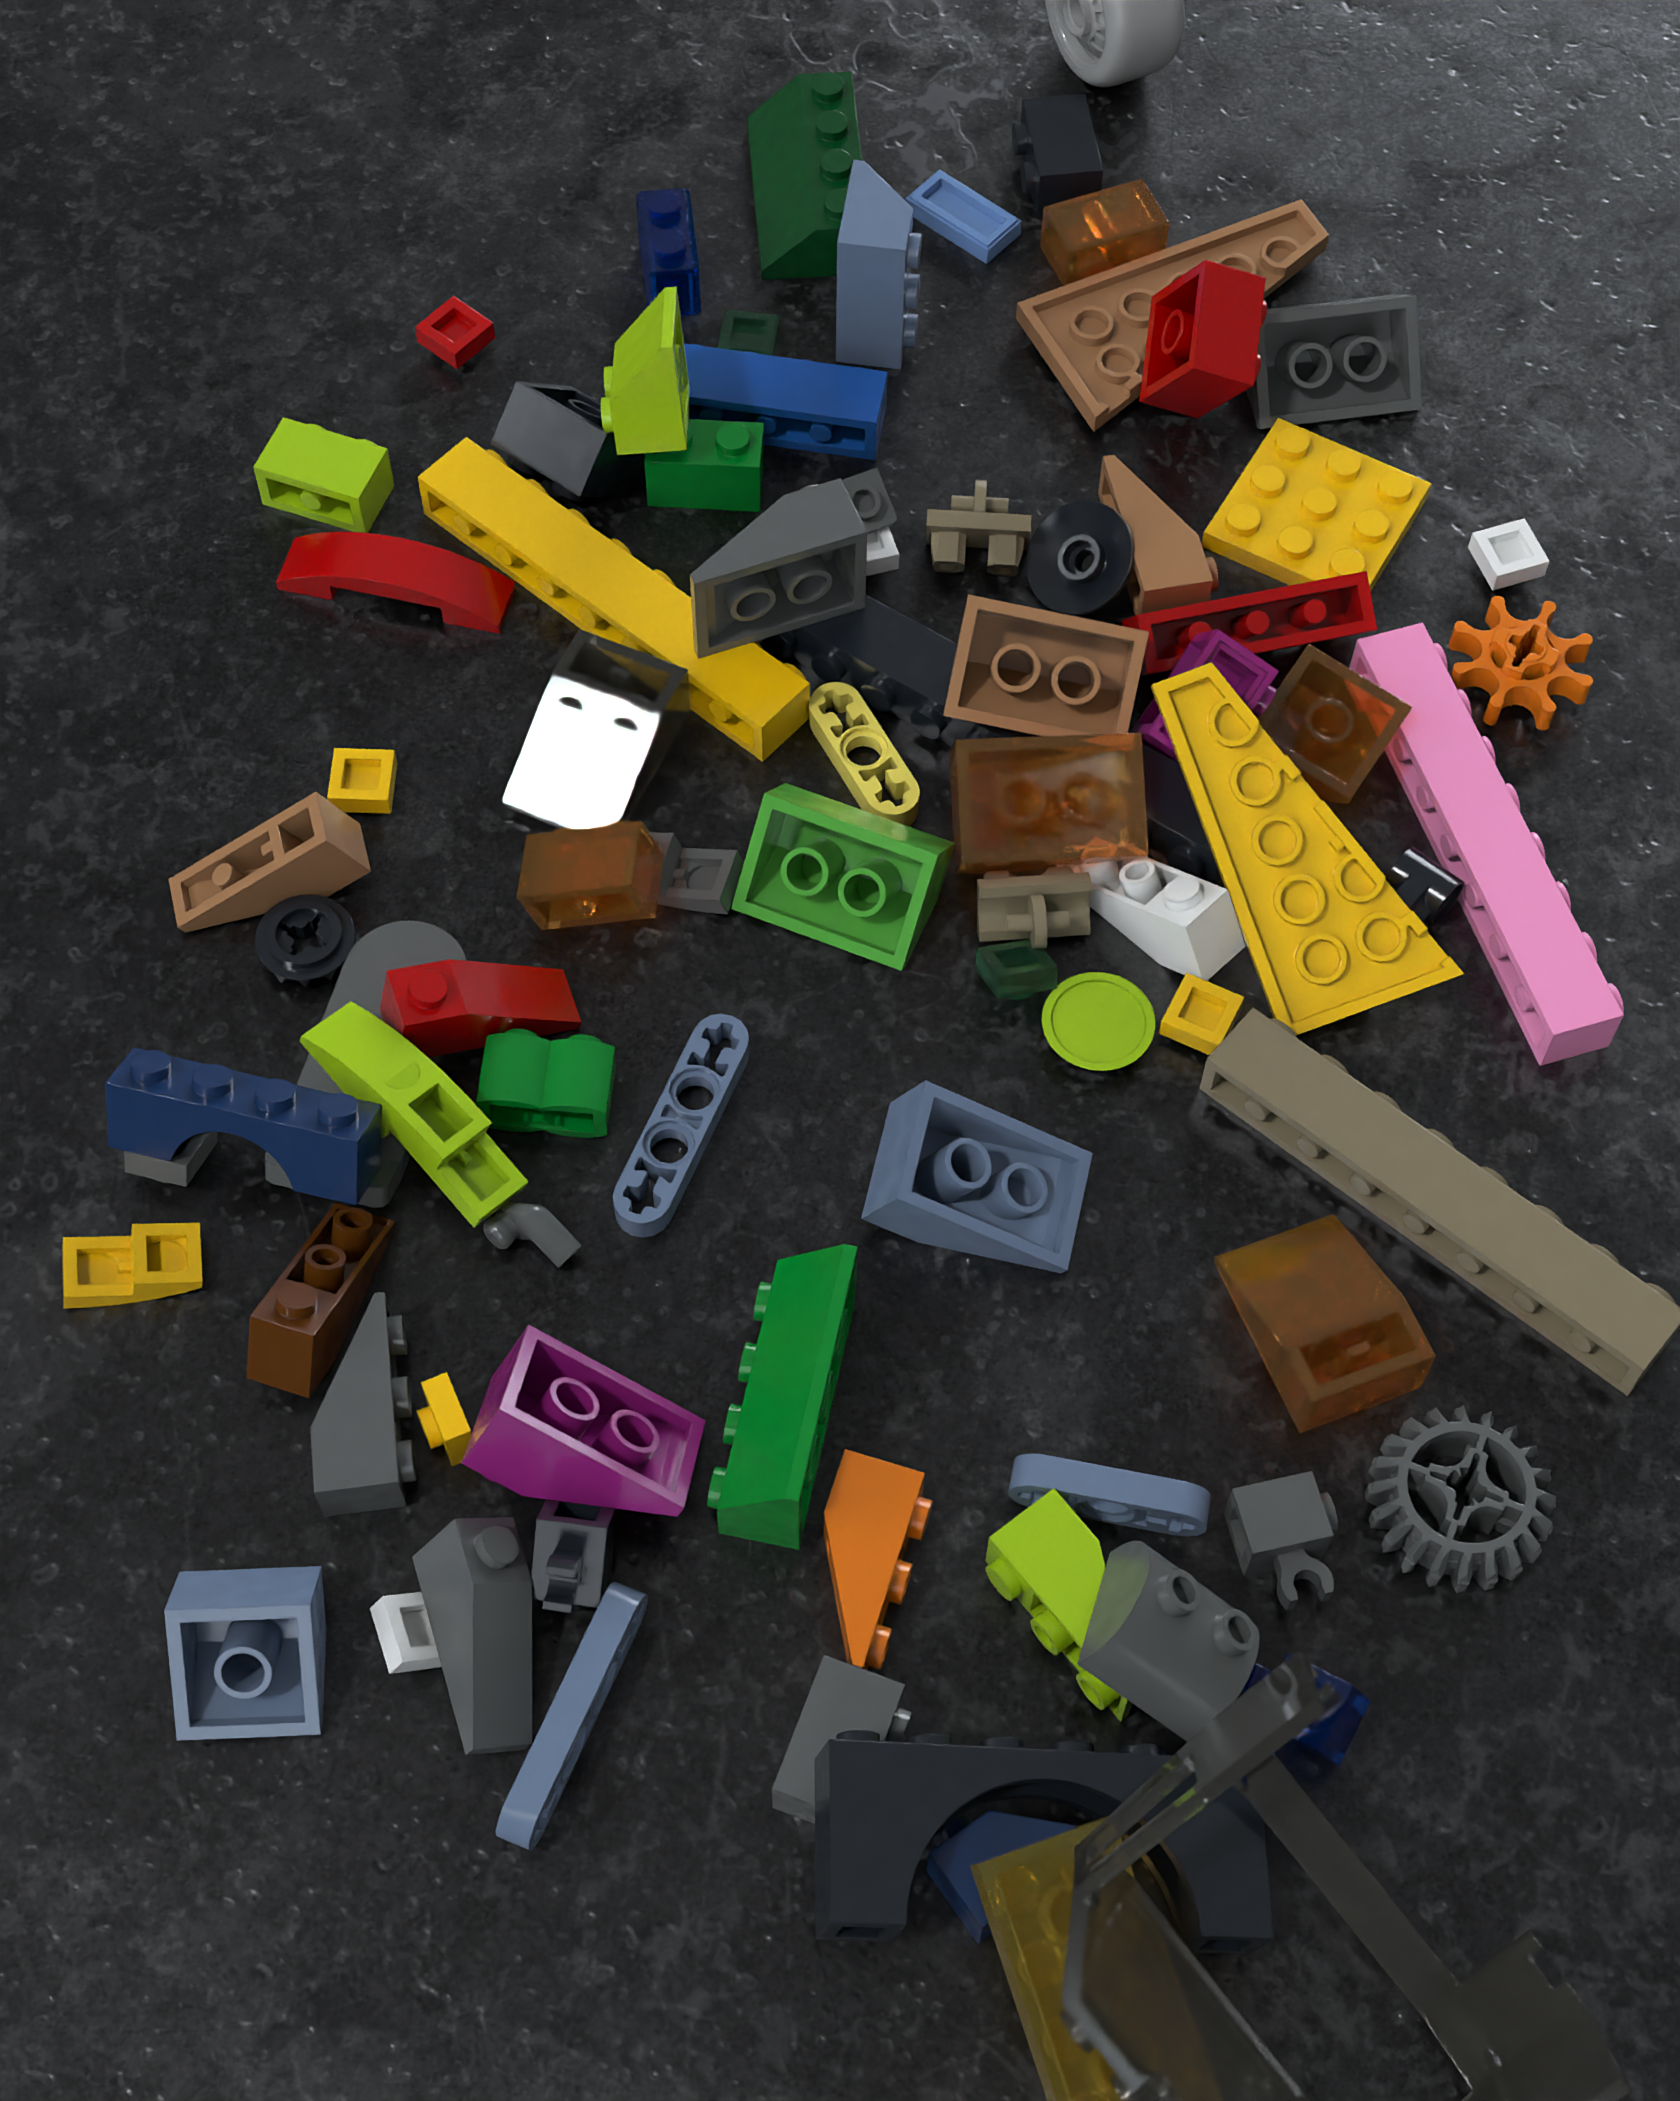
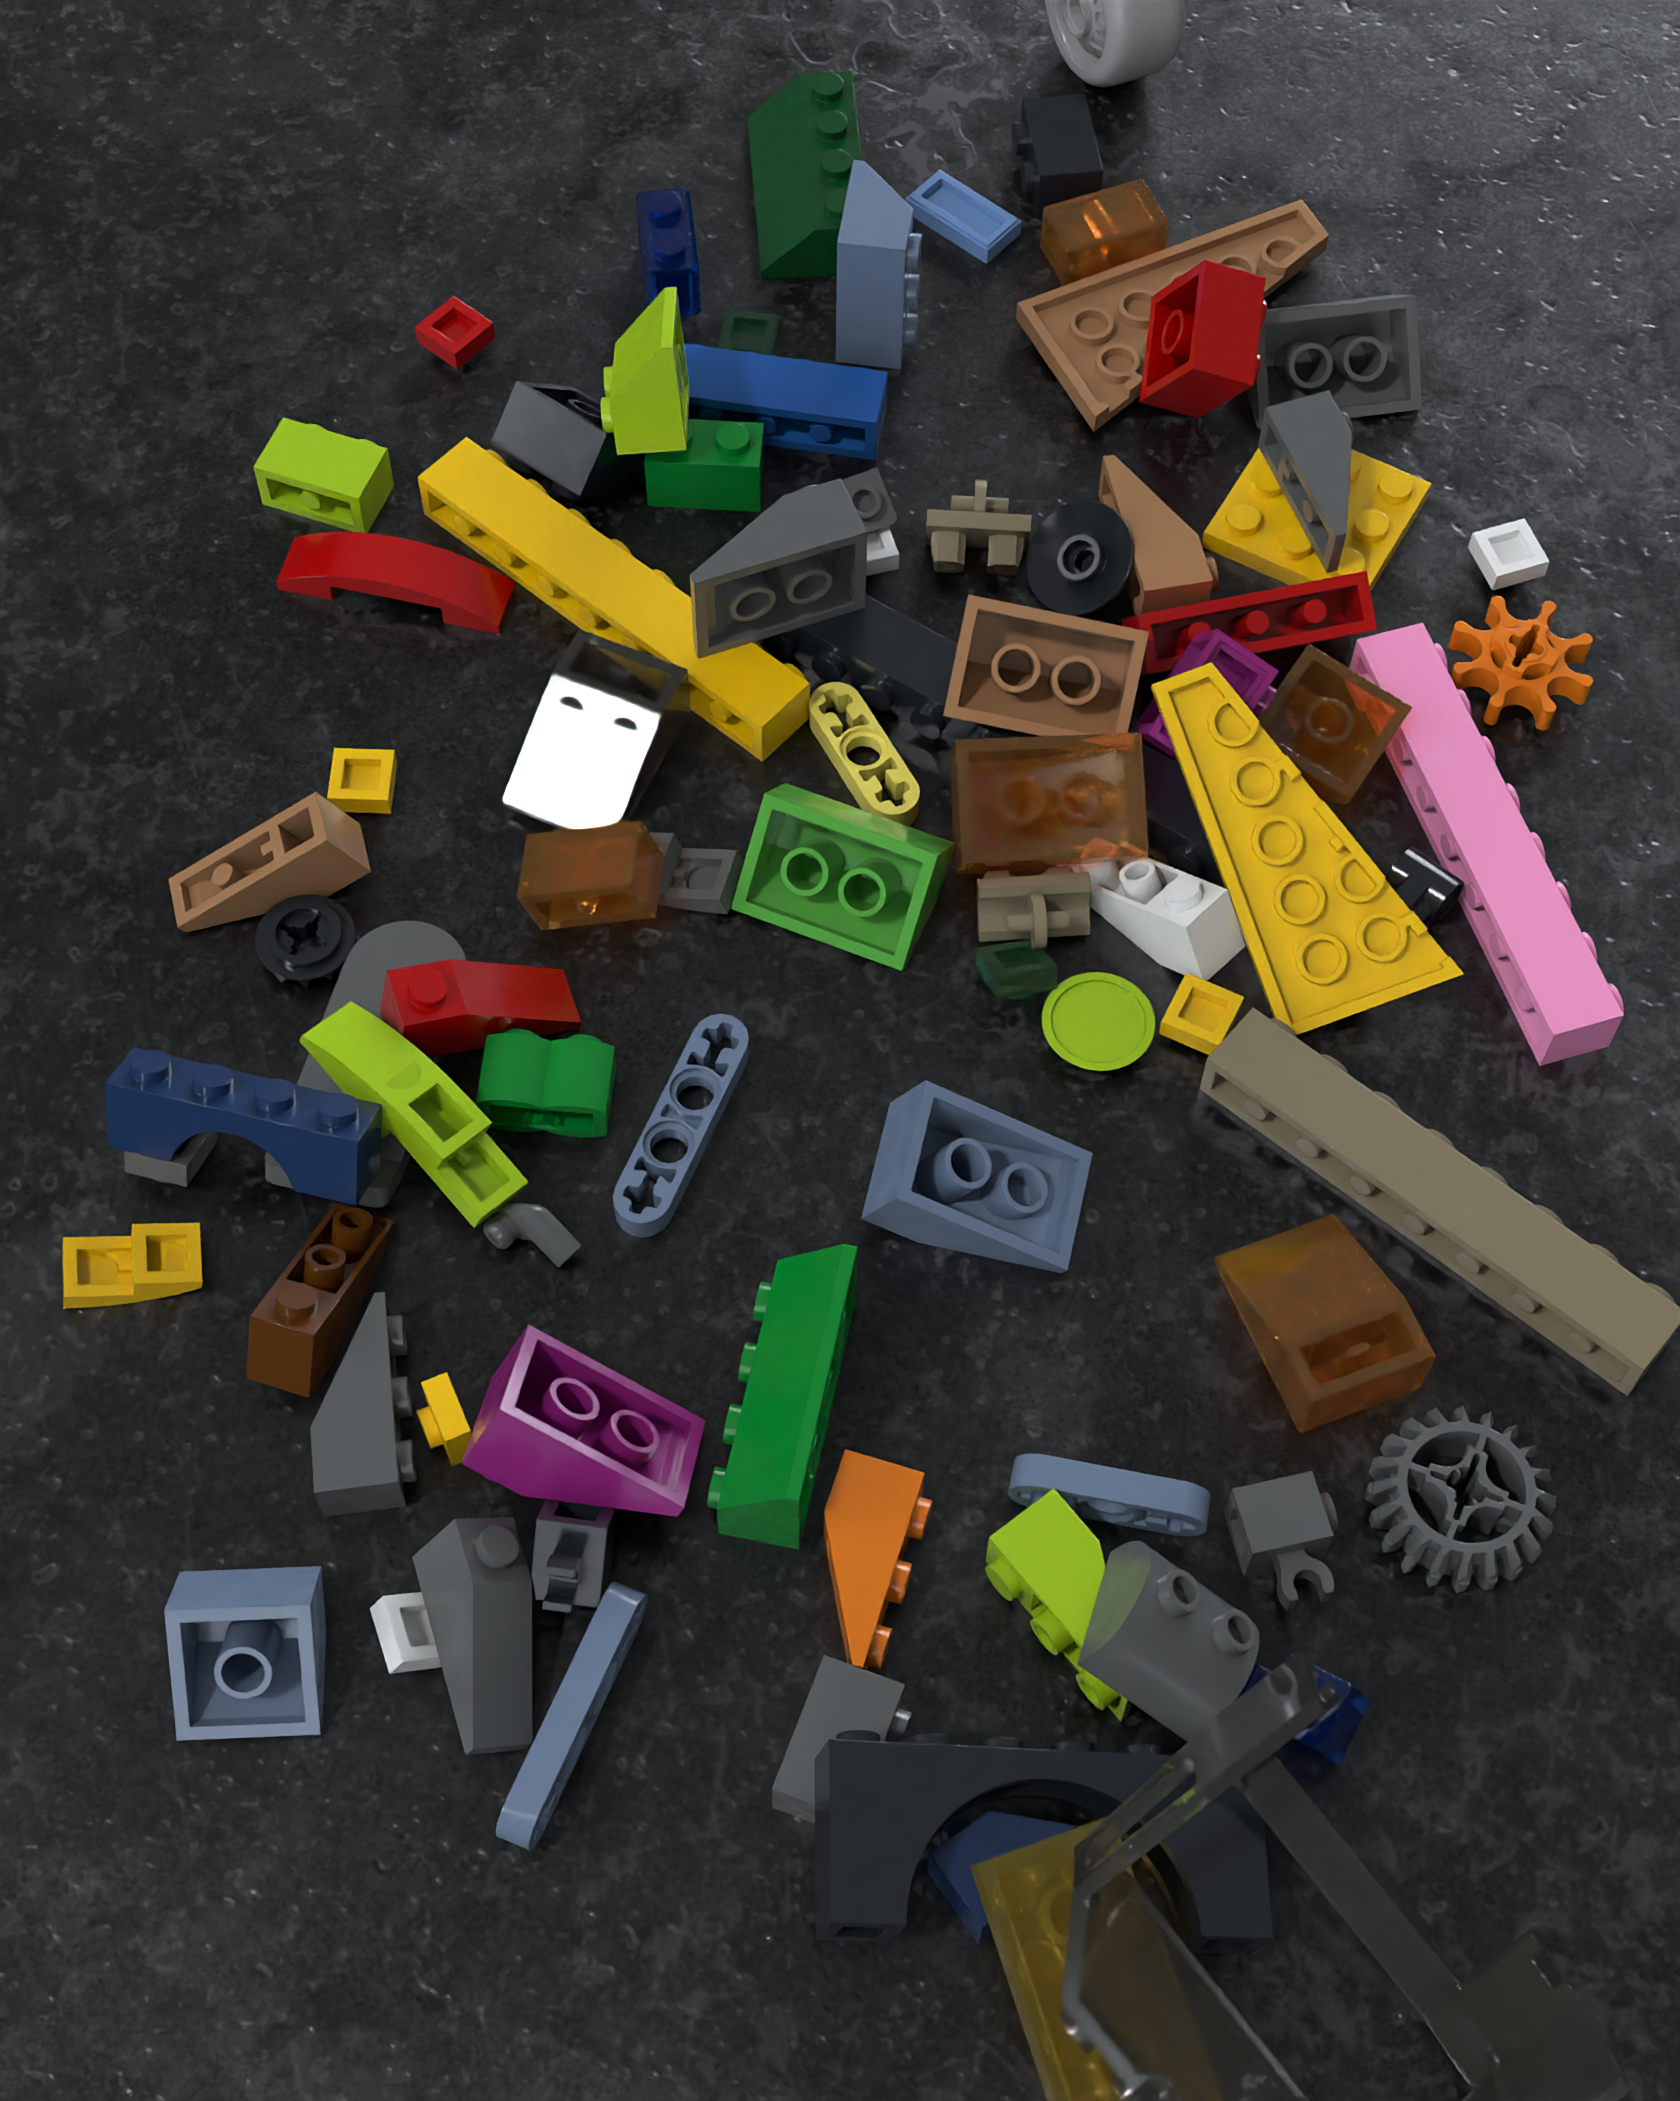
none -> dark grey slope [1258,390,1354,573]

